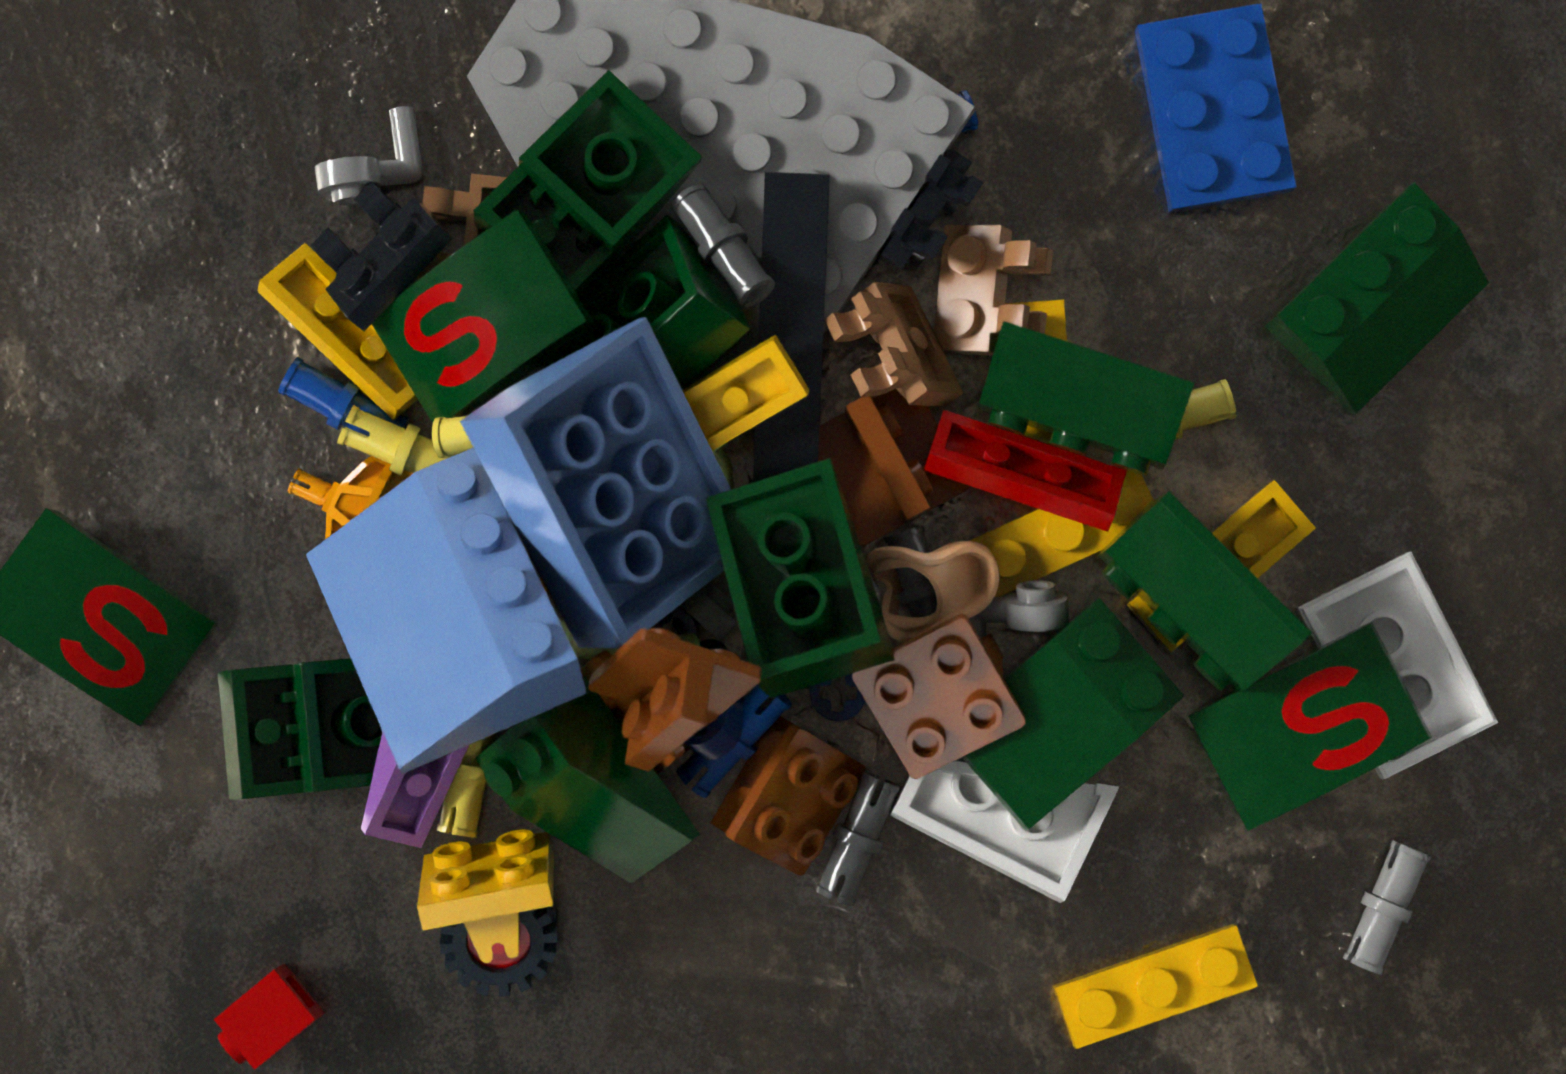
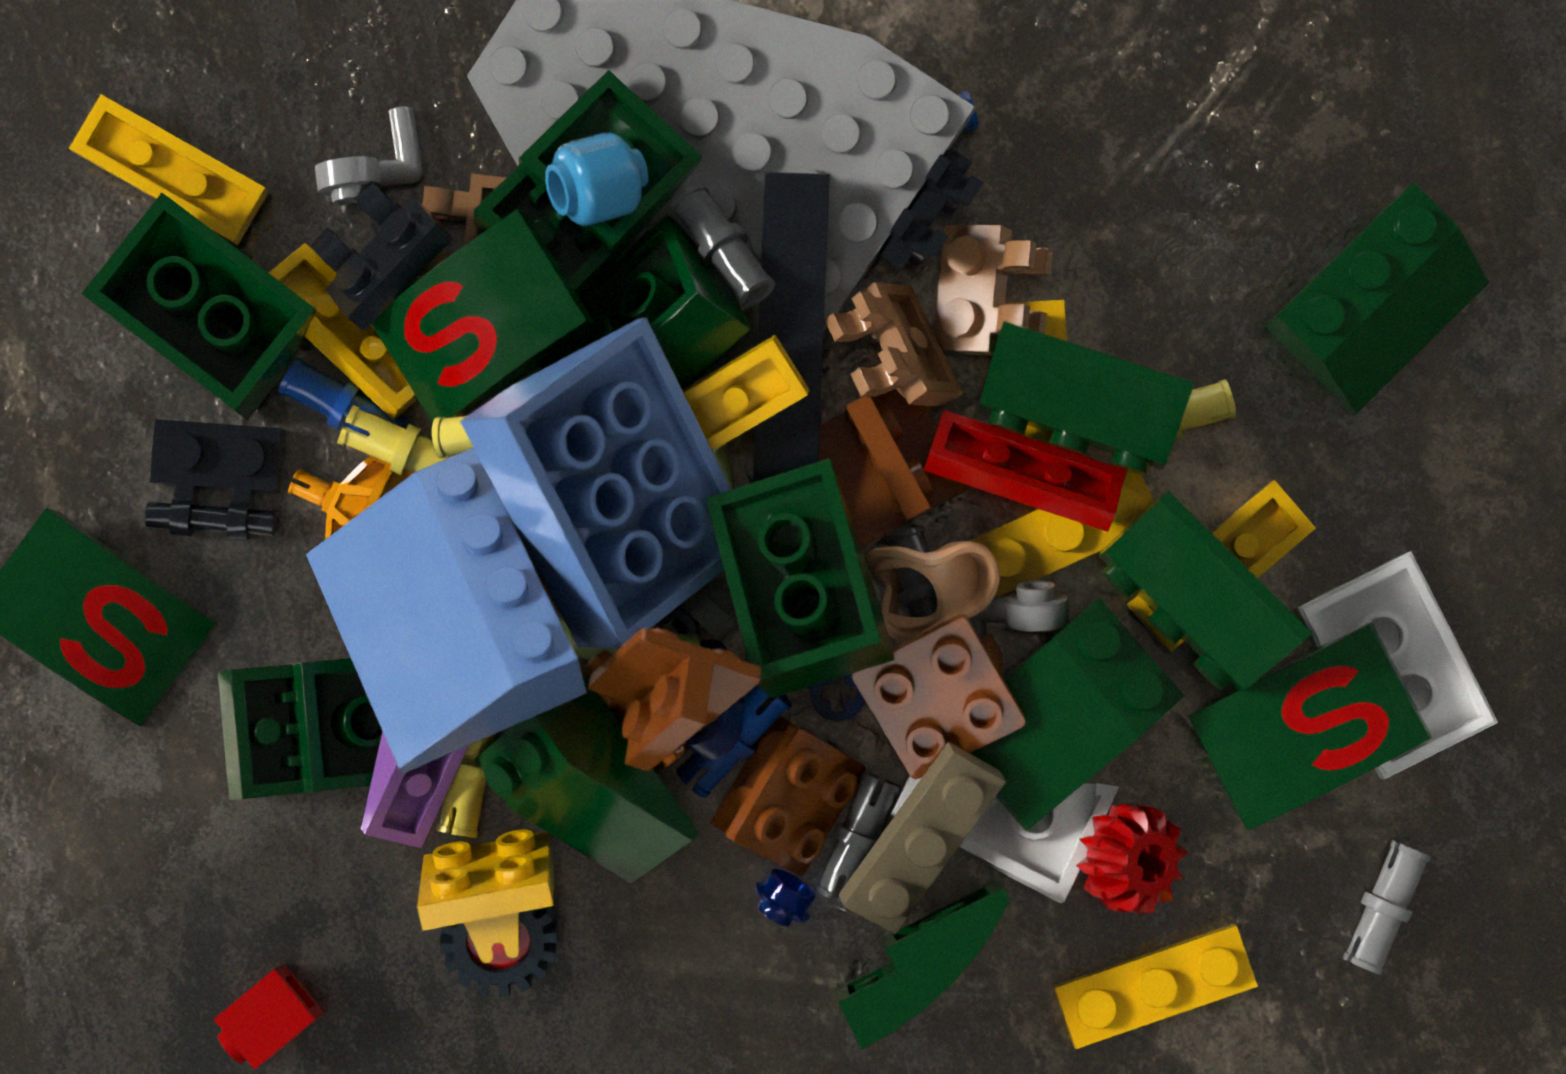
blue plate [1135,3,1296,214] -> none
none -> yellow plate [69,94,269,246]
none -> dark green slope [81,193,317,421]
none -> black plate [145,419,286,541]
none -> dark azure head [545,132,648,226]
none -> clear blue plate [754,868,816,927]
none -> dark green slope [835,881,1010,1050]
none -> dark tan plate [839,742,1006,934]
none -> red gear [1075,803,1188,914]

